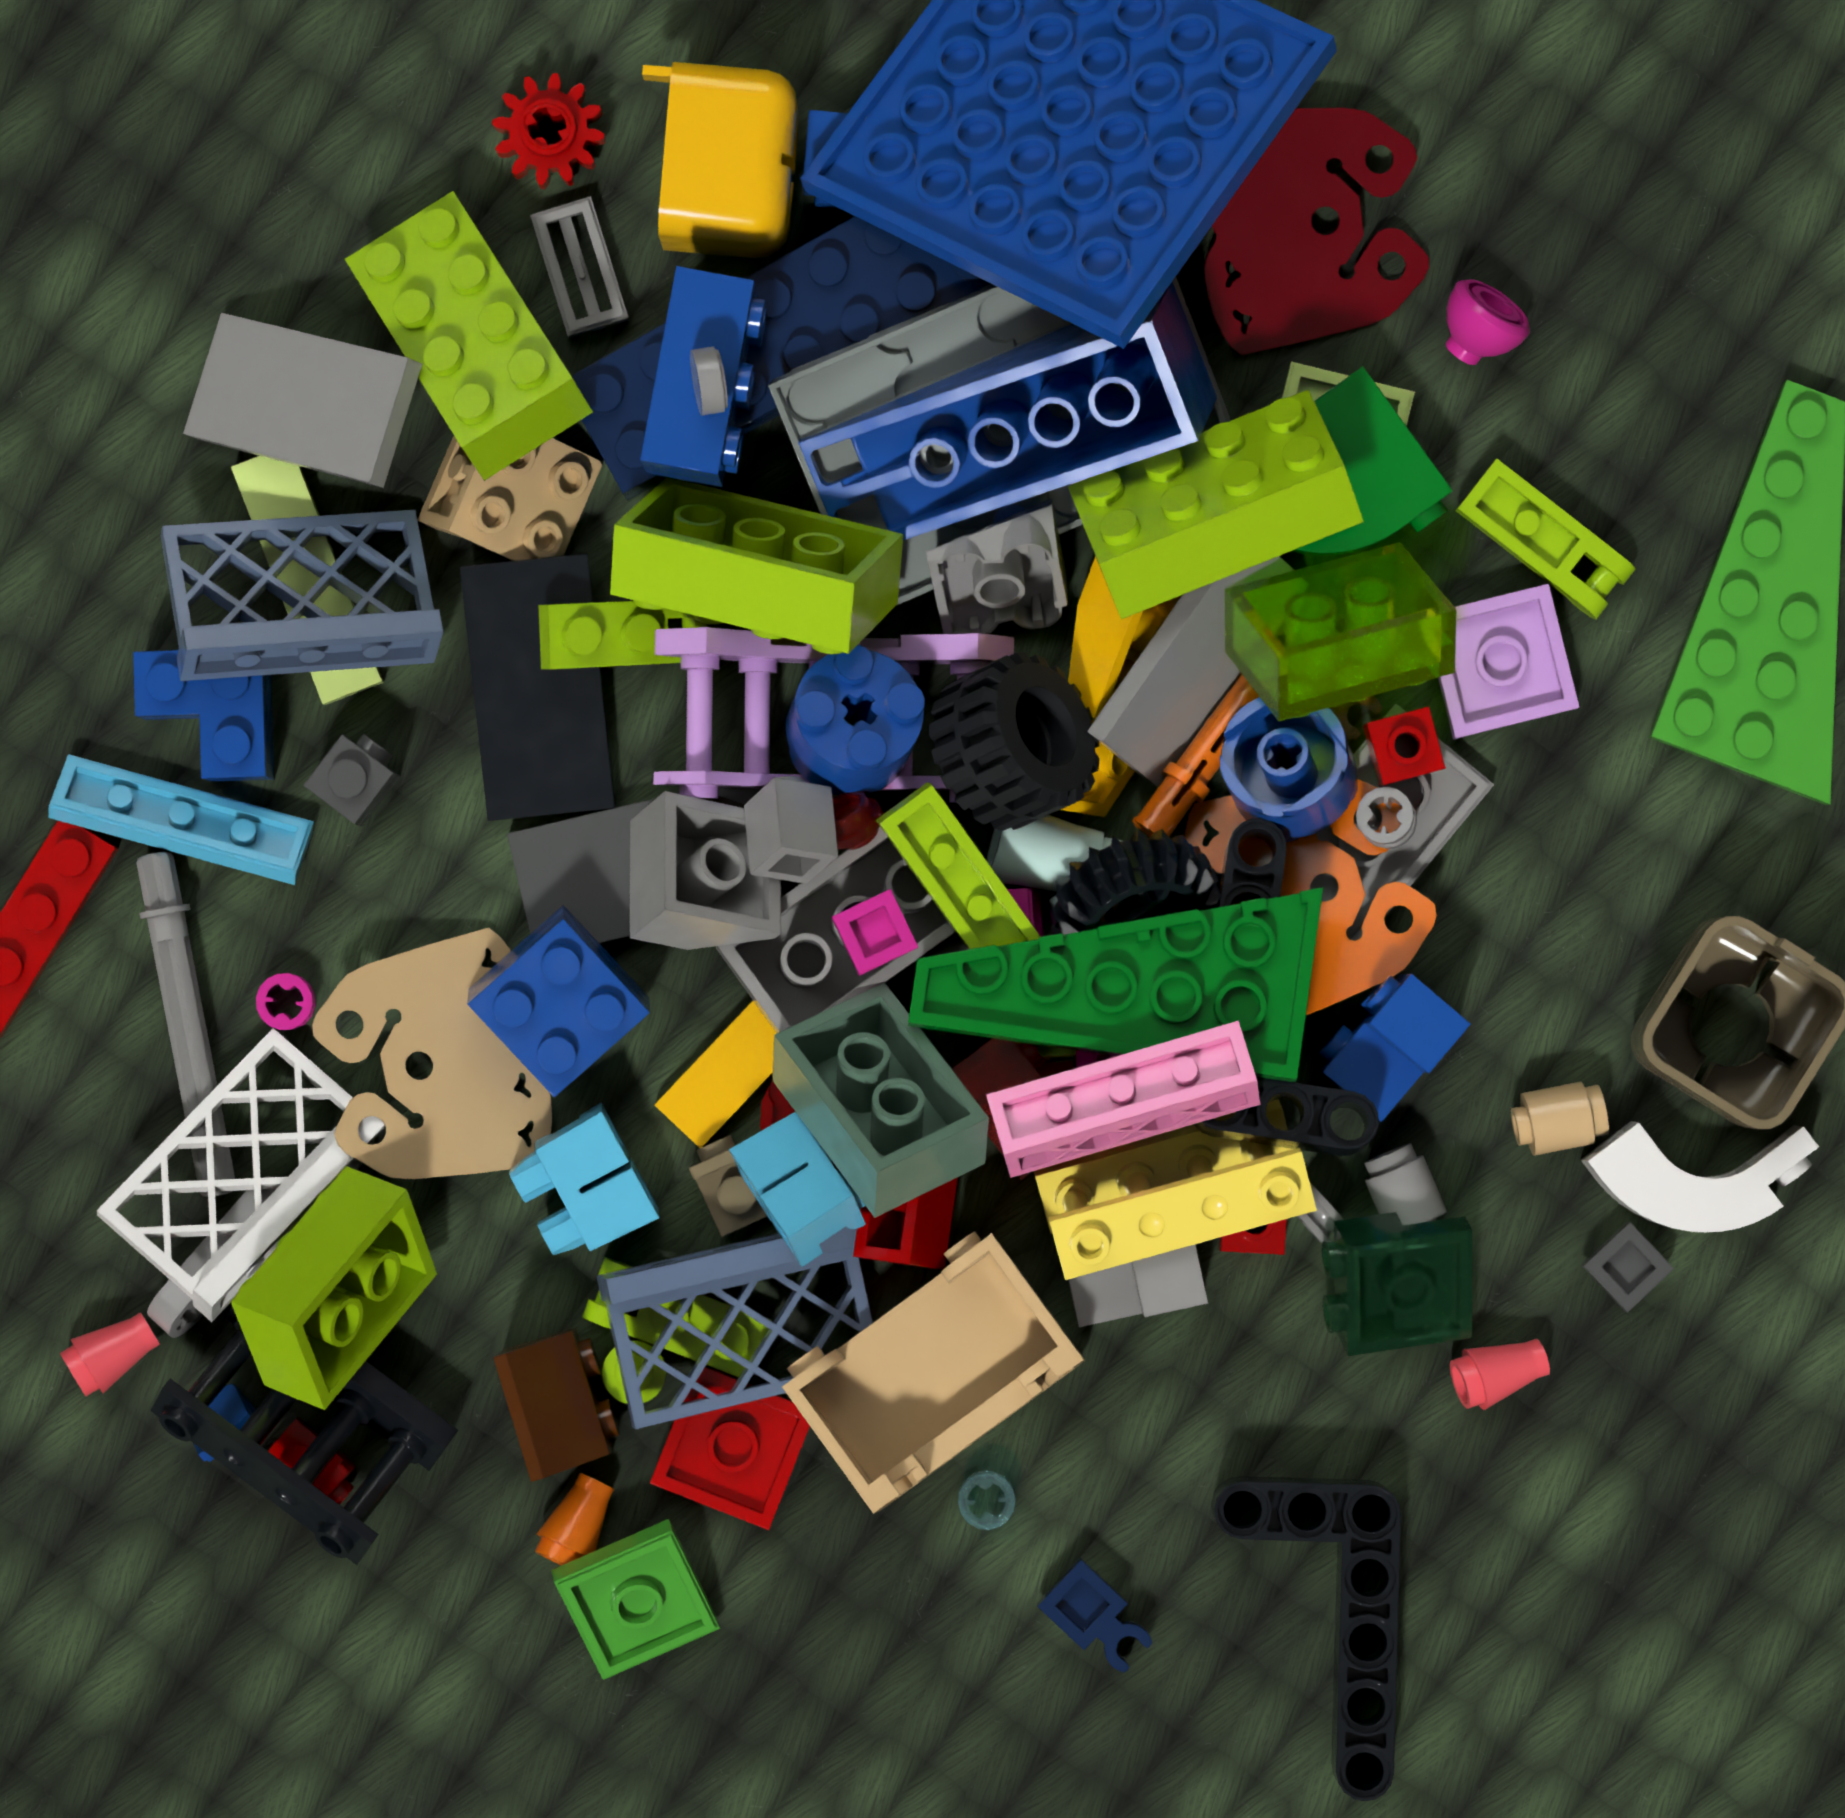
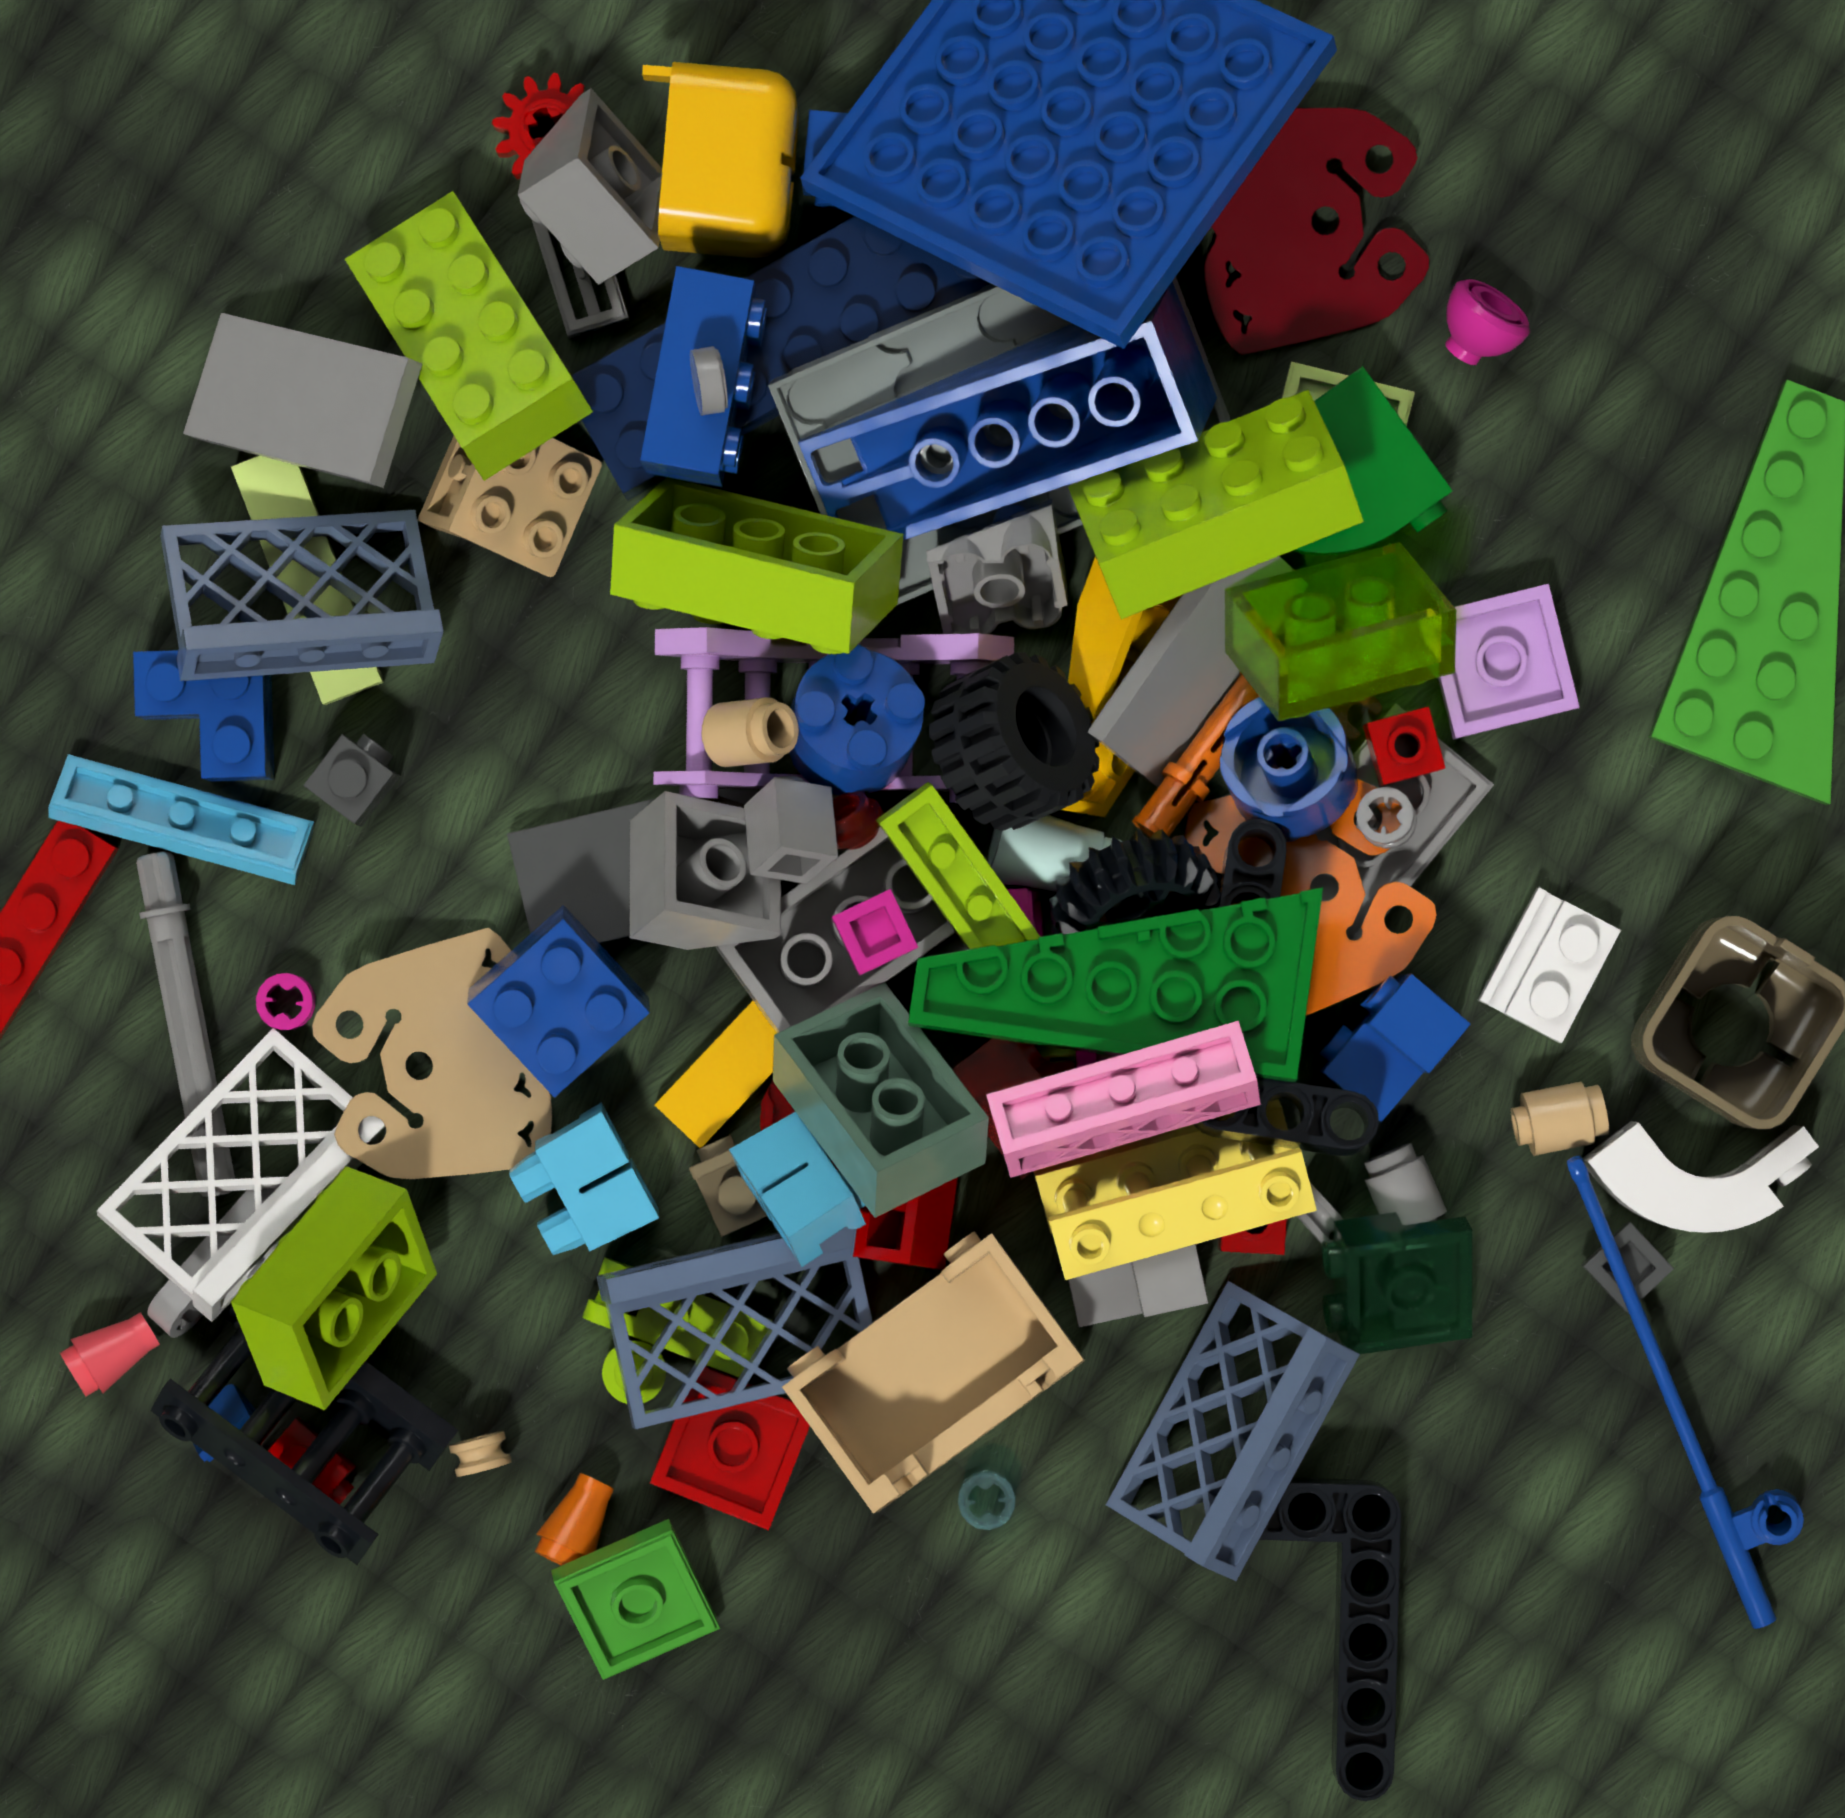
black tile [460,553,616,821] -> none
reddish brown slope [493,1327,620,1482] -> none
lime plate [538,601,708,669] -> none
dark blue plate [1037,1557,1152,1673] -> none
coral cone [1450,1338,1550,1410] -> none
lime plate [1455,458,1636,620] -> none
none -> tan bush [449,1431,512,1477]
none -> light grey slope [517,88,662,285]
none -> tan brick [701,697,799,767]
none -> sand blue fence [1106,1281,1360,1581]
none -> white plate [1478,887,1621,1043]
none -> blue piece [1567,1155,1804,1629]

